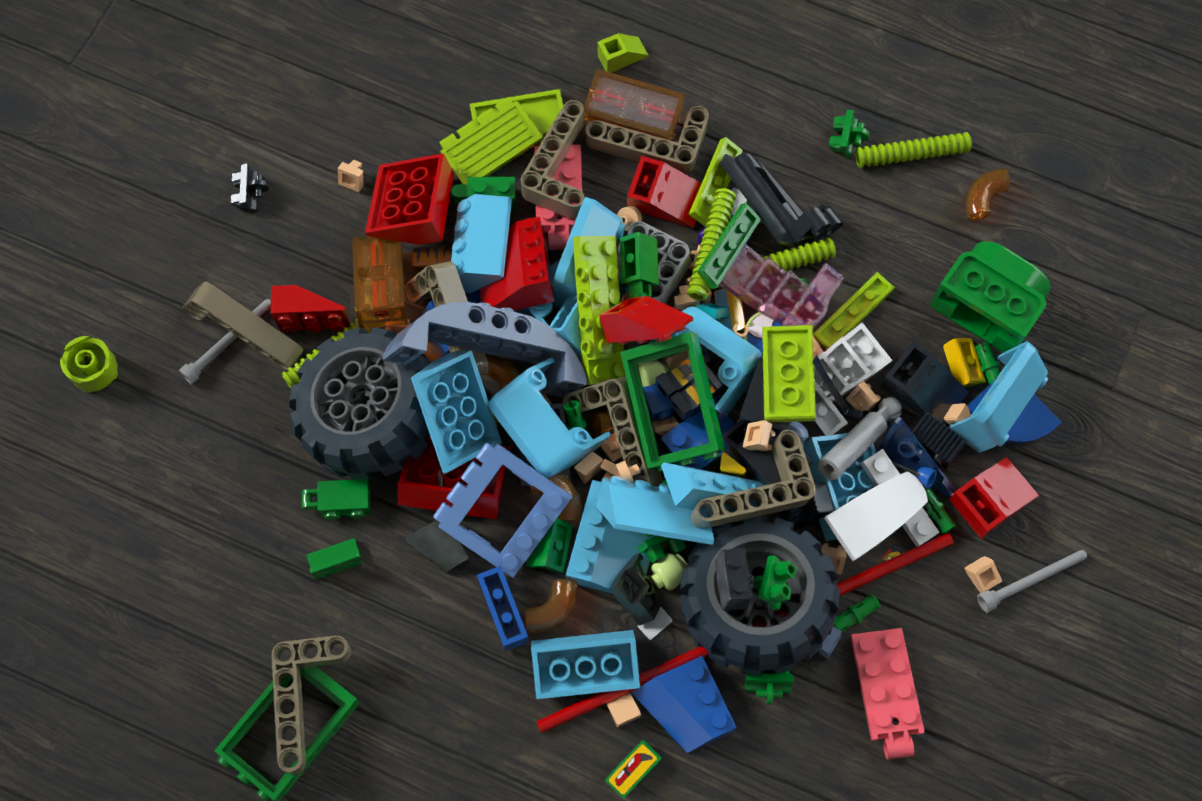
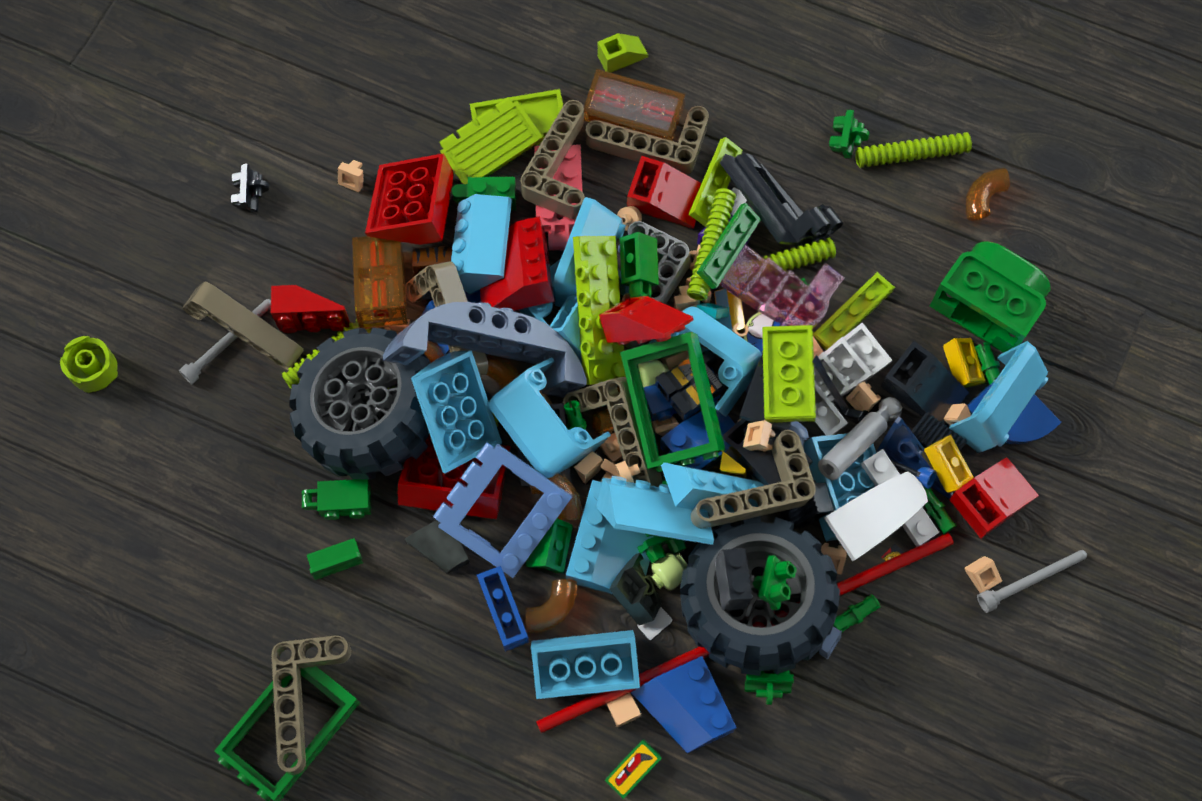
coral hinge [850,628,925,760] -> none
none -> yellow slope [924,435,974,492]

